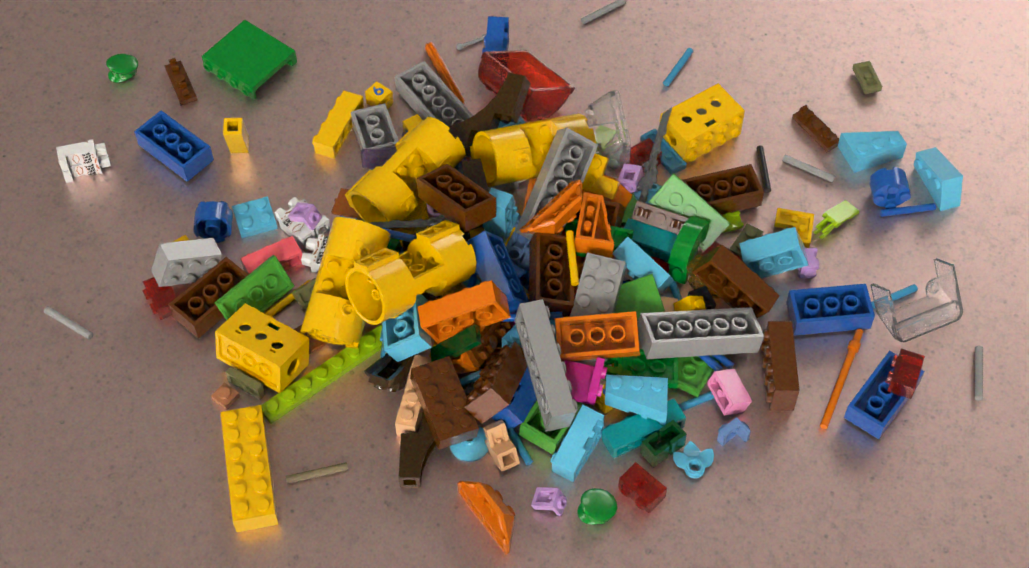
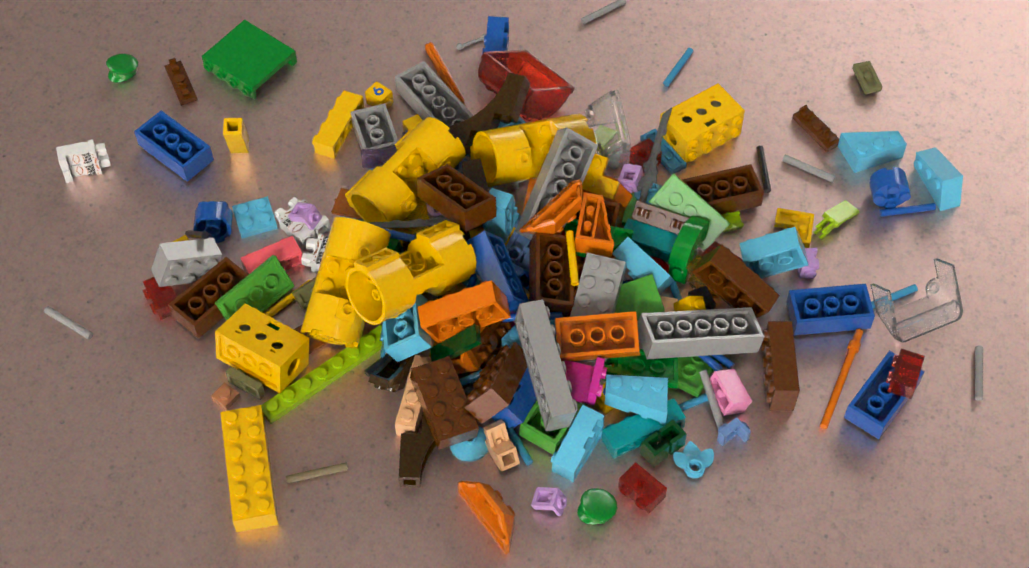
olive plate [730,223,764,260] -> none
none -> black bar [185,230,209,239]
none -> light grey bar [699,370,724,429]

